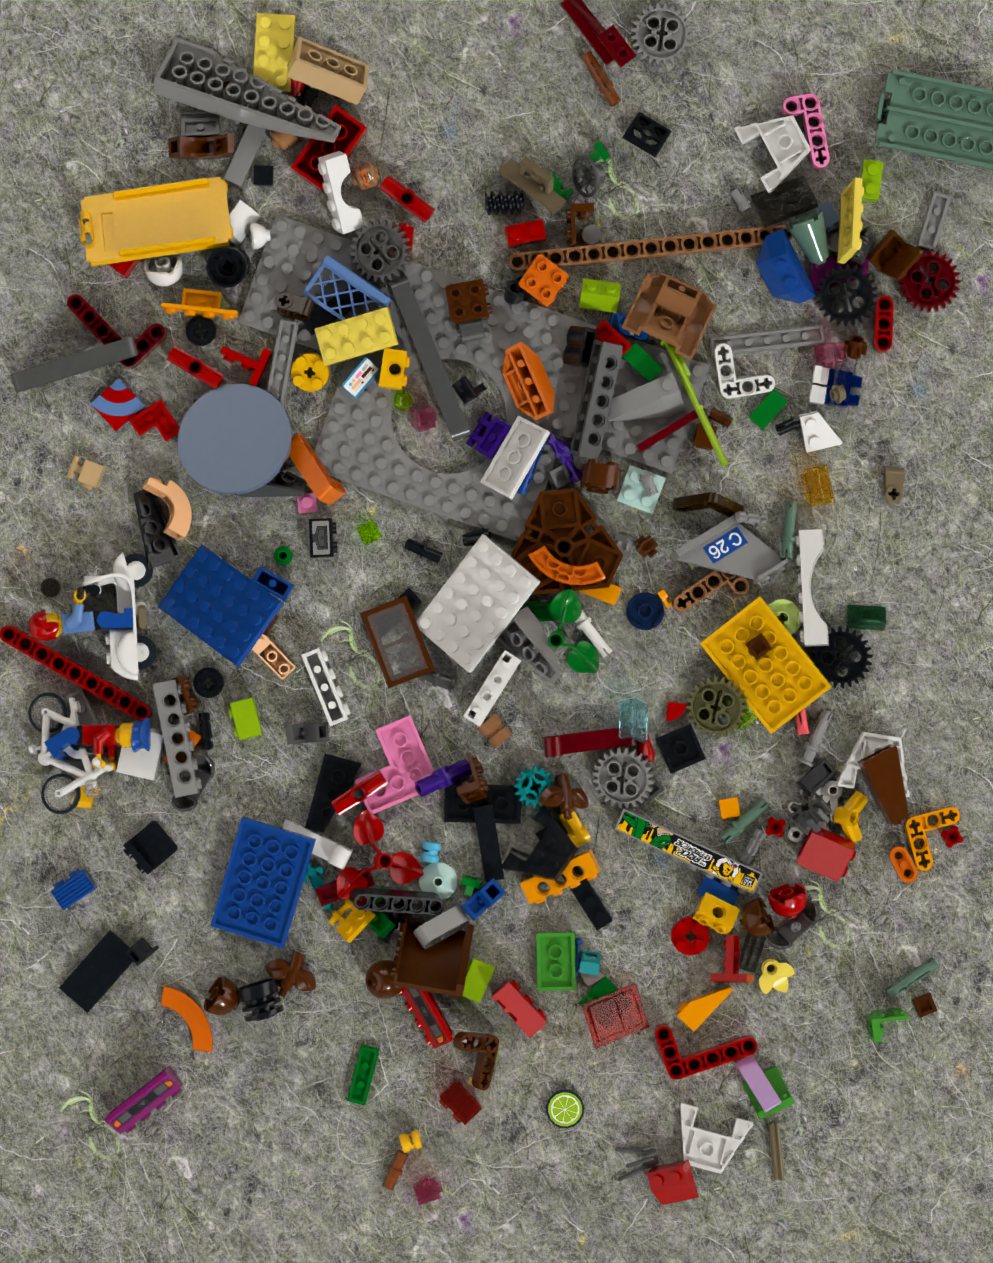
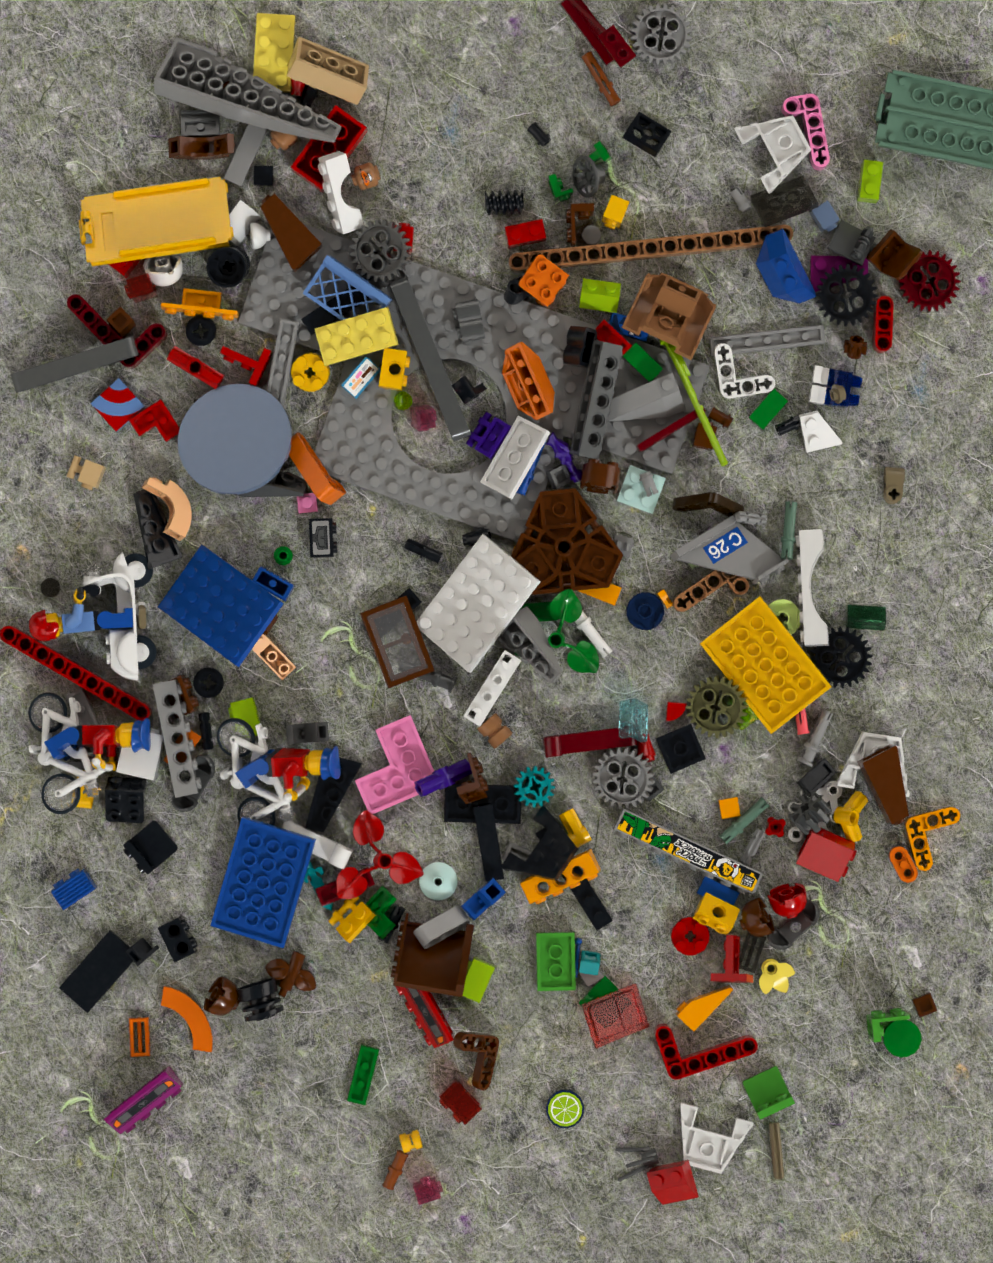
dark brown piece [276,293,314,322] -> none
white brick [301,648,351,727] -> none
red piece [331,770,388,816] -> none
black beam [349,887,445,915] -> none
clear neon green plate [356,520,382,545] -> none
reddish brown cylinder [365,960,402,999] -> none
red piece [379,175,435,223] -> none
medium azure wheel [420,841,441,863] -> none
reddish brown bracket [445,279,493,323] -> none
green tile [461,874,482,897] -> none
red wedge [491,978,547,1038] -> none
dark tan bracket [499,157,566,213] -> none
orange tile [528,546,606,585] -> none
reddish brown plant [539,774,588,820] -> none
reddish brown gear [635,535,658,558] -> none
lavender tile [735,1055,782,1112] -> none
reddish brown tile [745,633,773,660] -> none
sand green cone [786,209,829,265] -> none
clear yellow brick [800,464,835,507] -> none
clear pink brick [814,342,847,368] -> none
light yellow plate [837,177,864,264] -> none
sand green pin [884,957,939,999] -> none
light grey tile [916,191,952,252] -> none
red plate [941,825,963,848] -> none
none -> black bracket [105,776,147,823]
none -> reddish brown brick [106,306,136,338]
none -> clear red brick [124,273,158,303]
none -> orange tile [129,1017,151,1057]
none -> black brick [158,916,198,963]
none -> piece [217,718,341,826]
none -> reddish brown slope [260,193,323,272]
none -> black pin [527,122,551,147]
none -> yellow brick [602,195,629,230]
none -> green tile [883,1020,922,1058]

